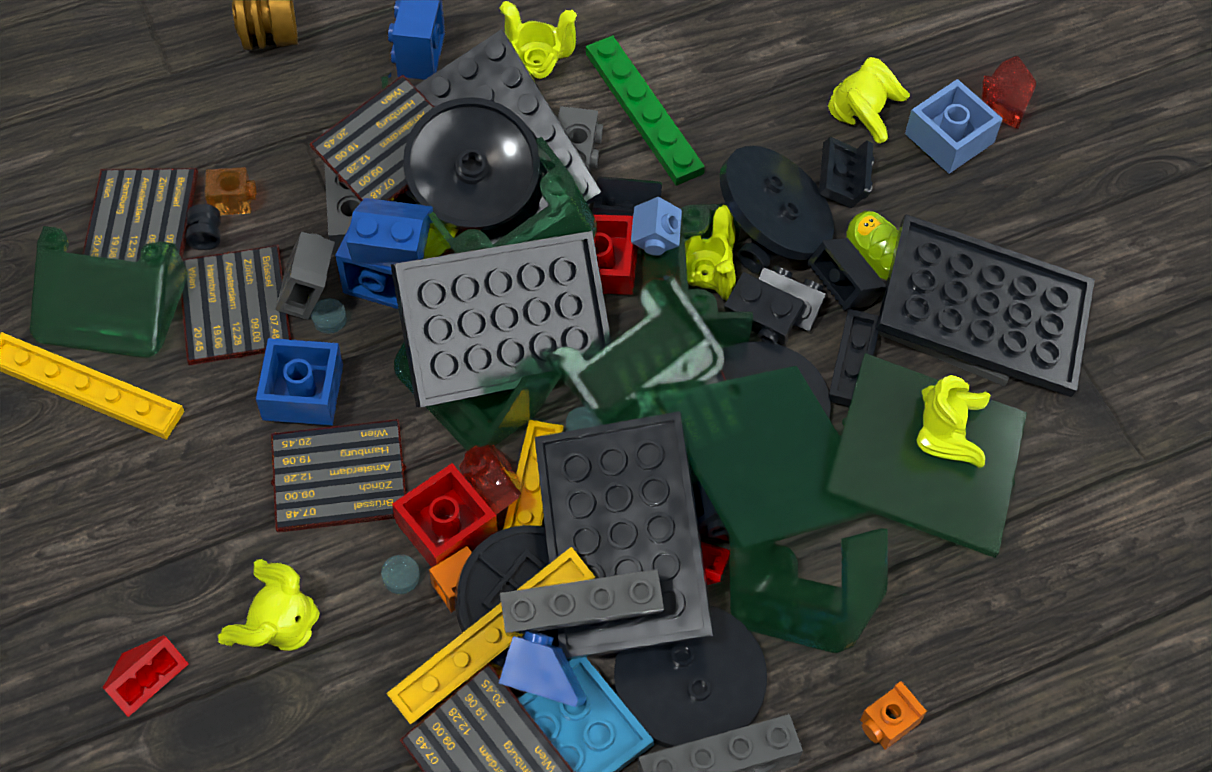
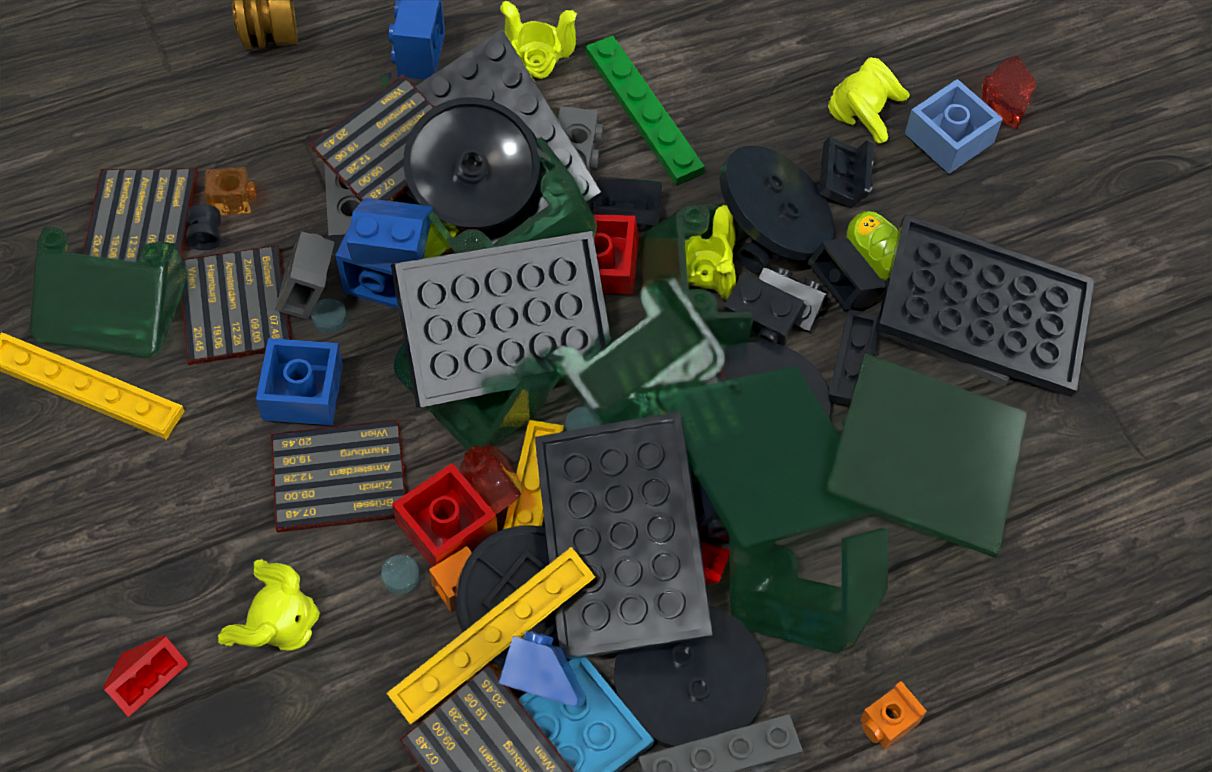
dark grey brick [500,569,664,636] -> none
medium blue brick [631,197,682,255] -> none
neon yellow hair [916,375,991,468] -> none

